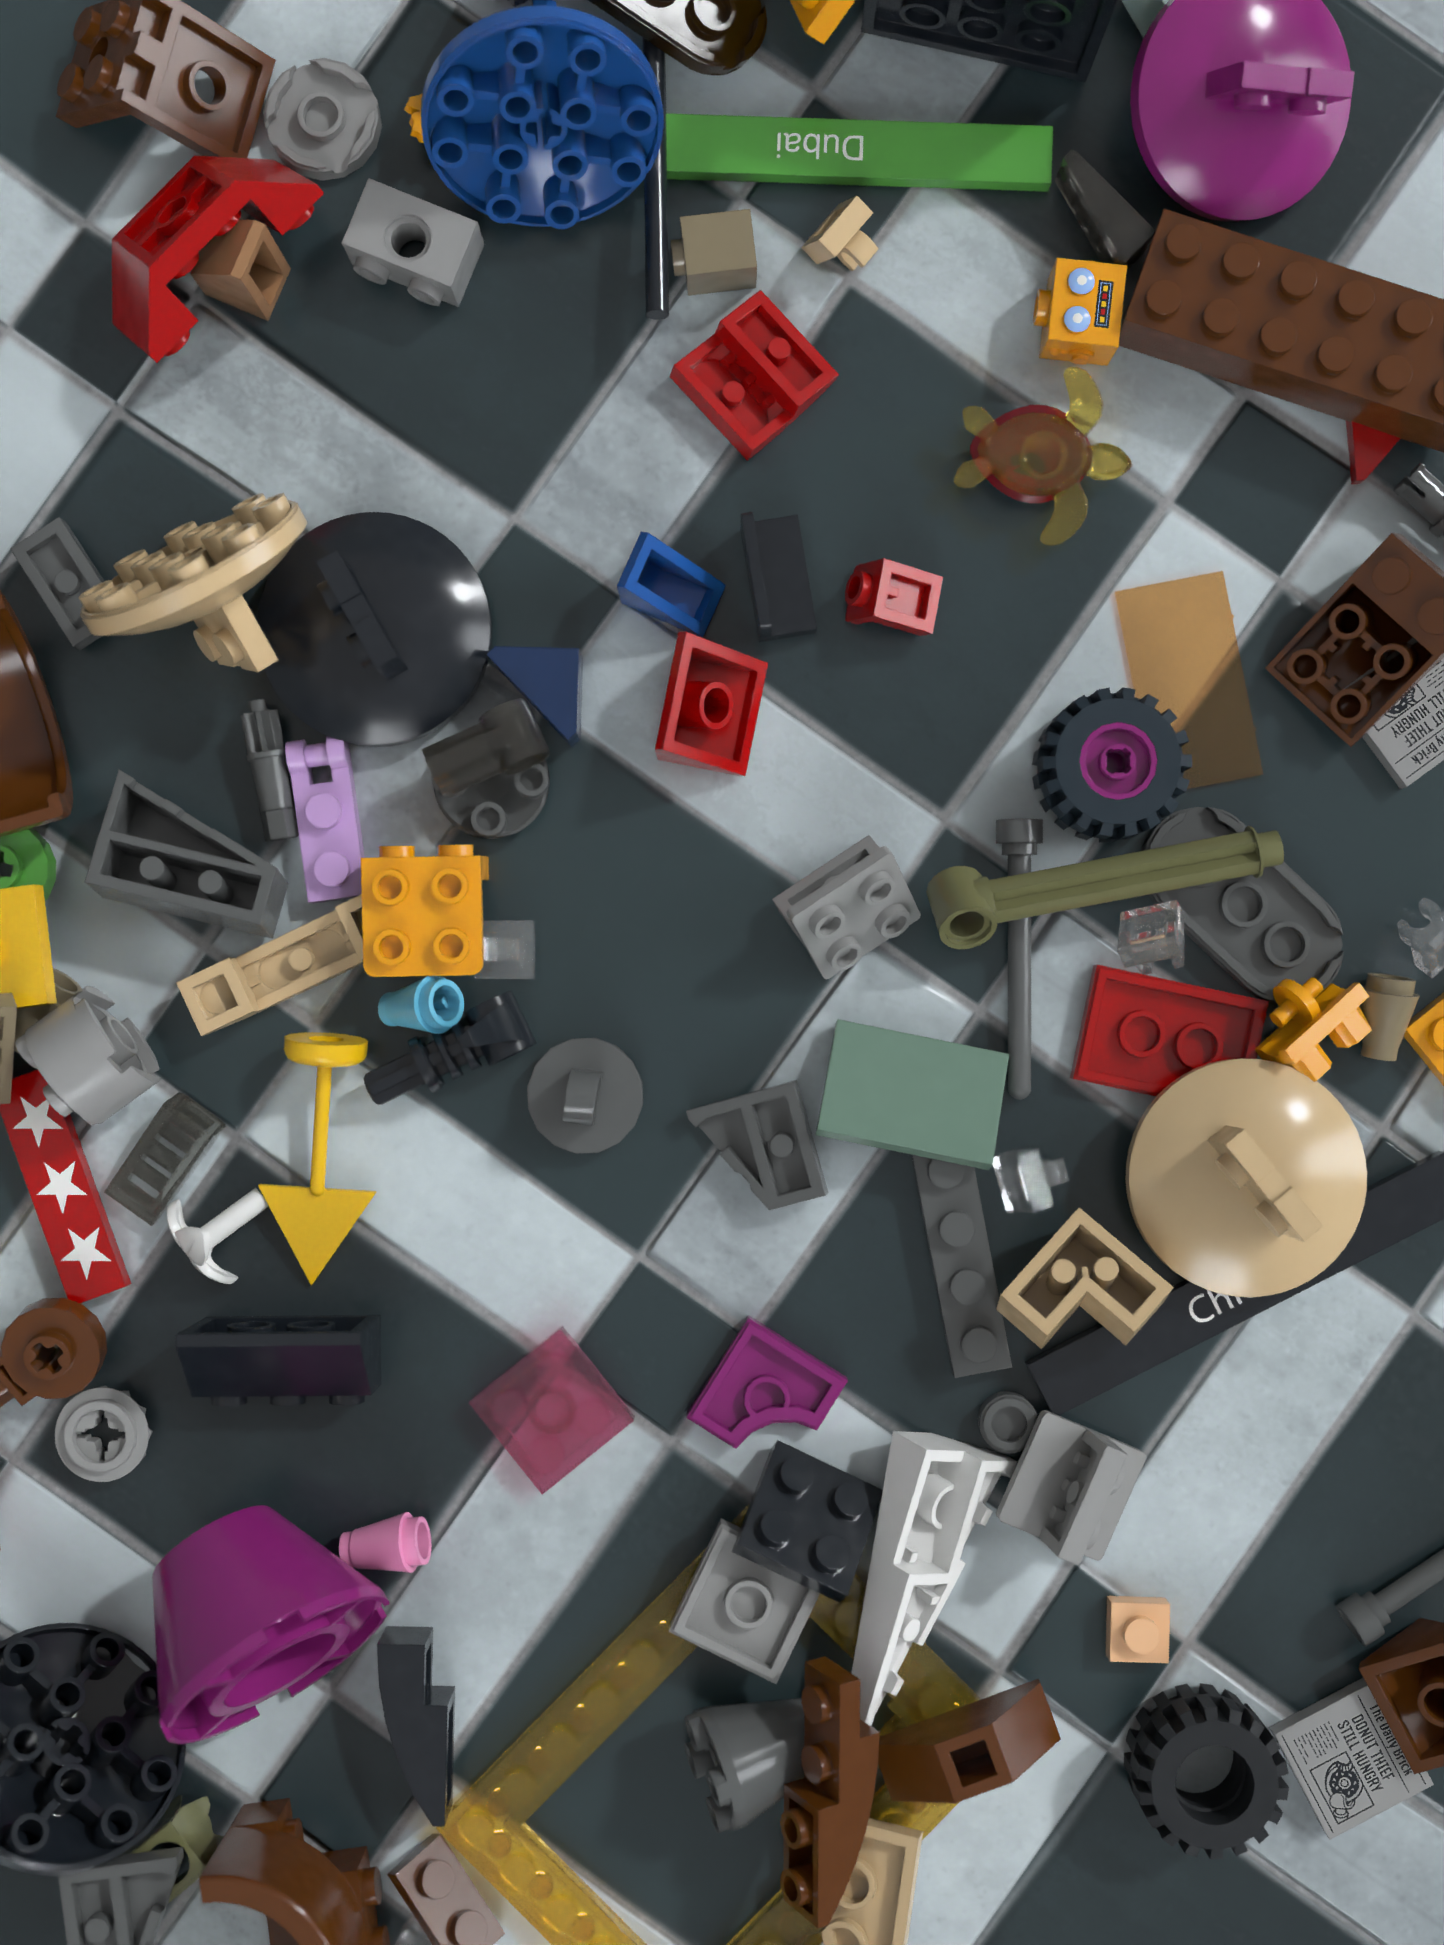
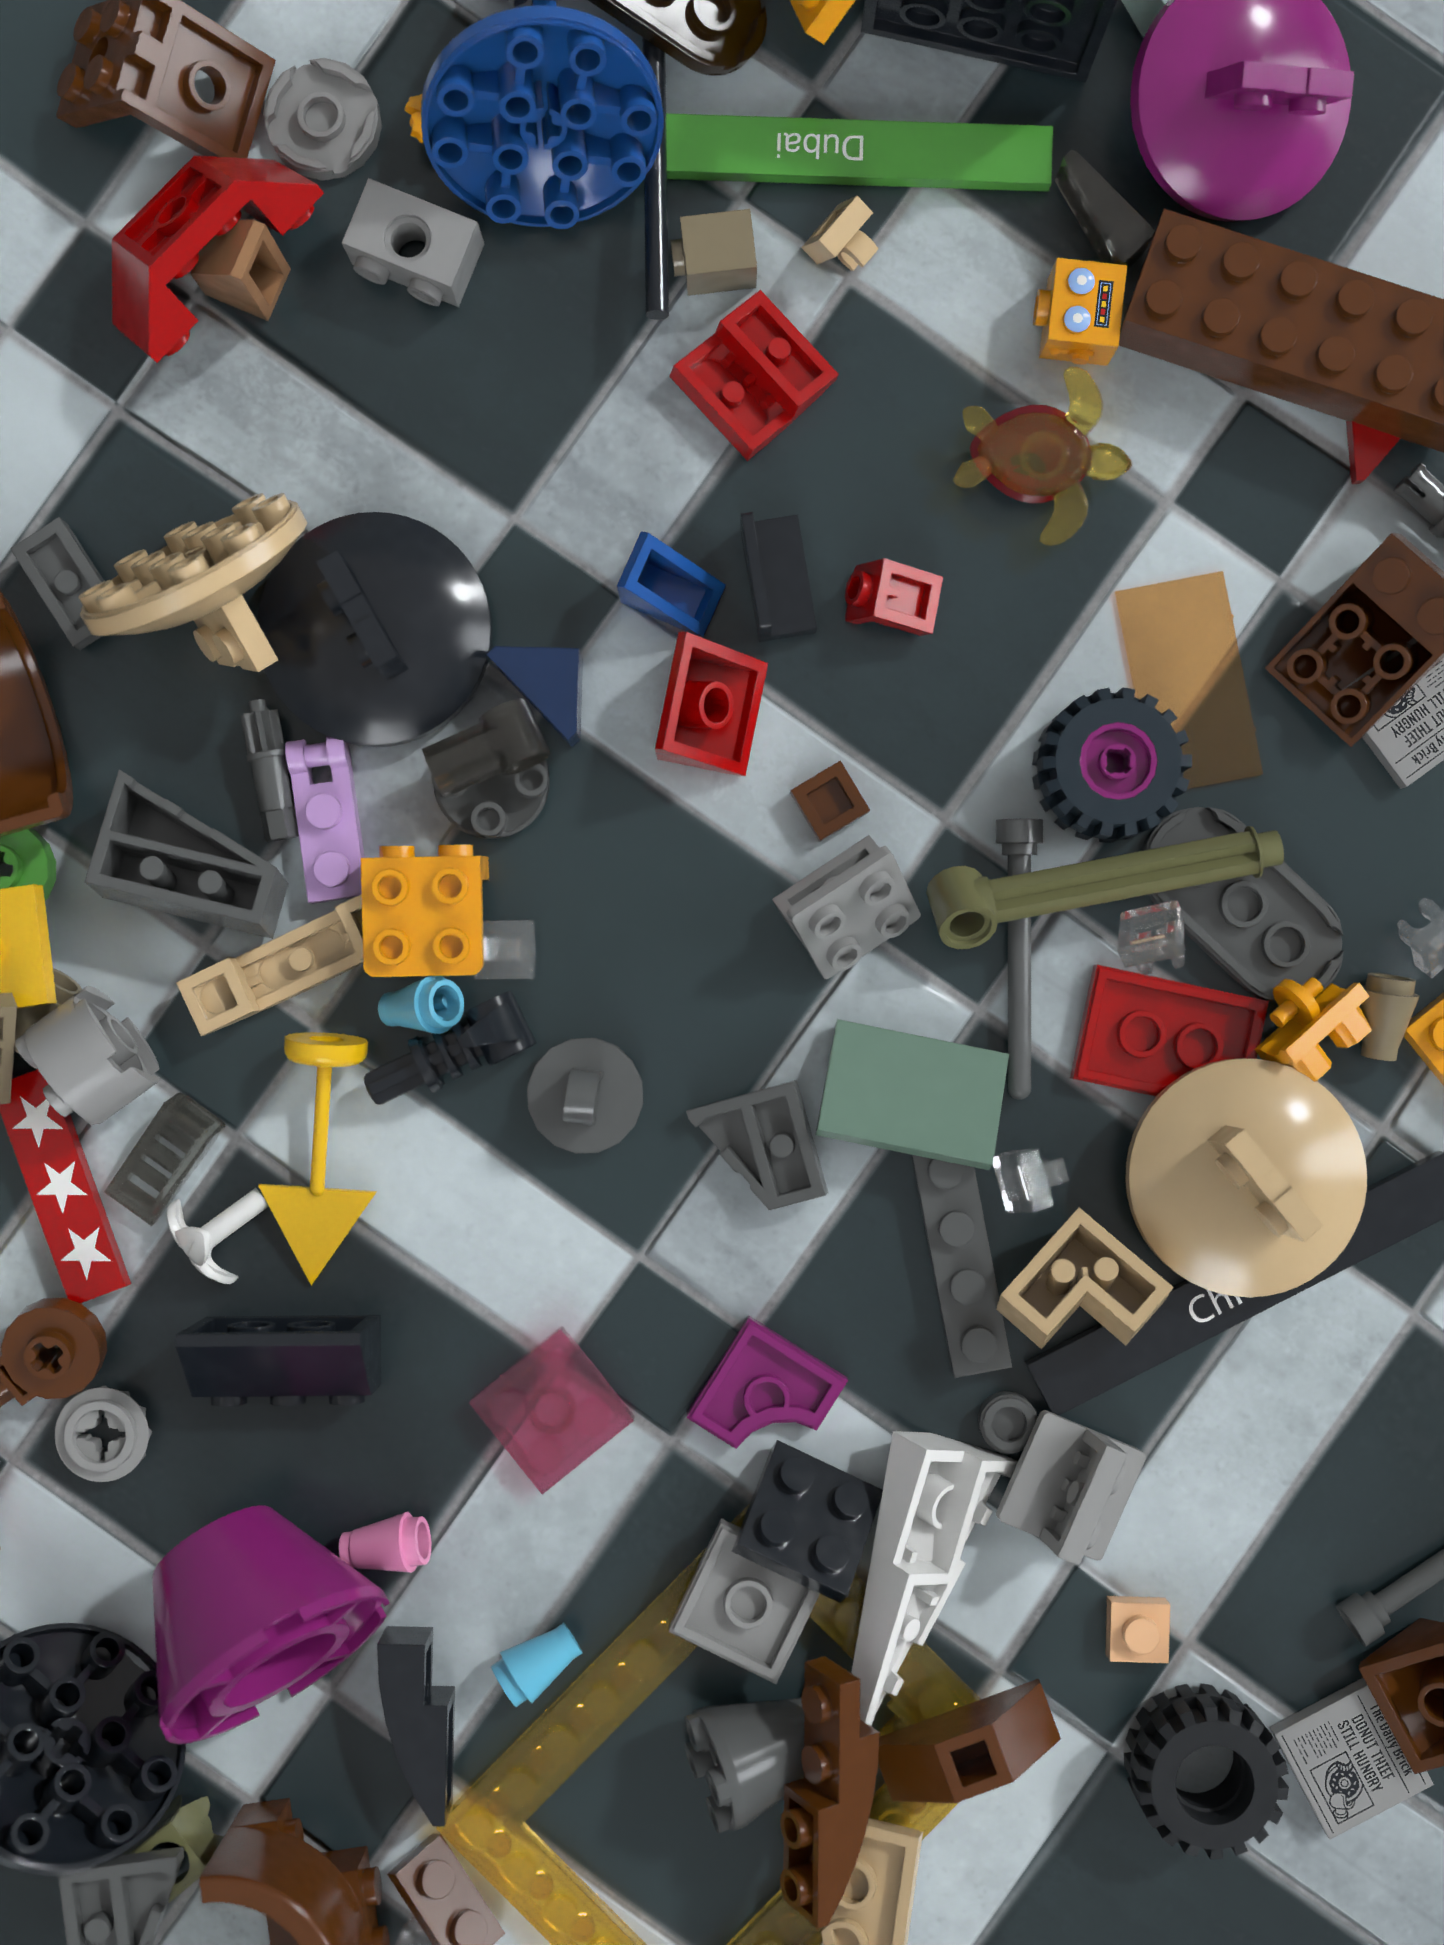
none -> medium azure cone [491,1622,583,1707]
none -> reddish brown tile [790,760,870,842]

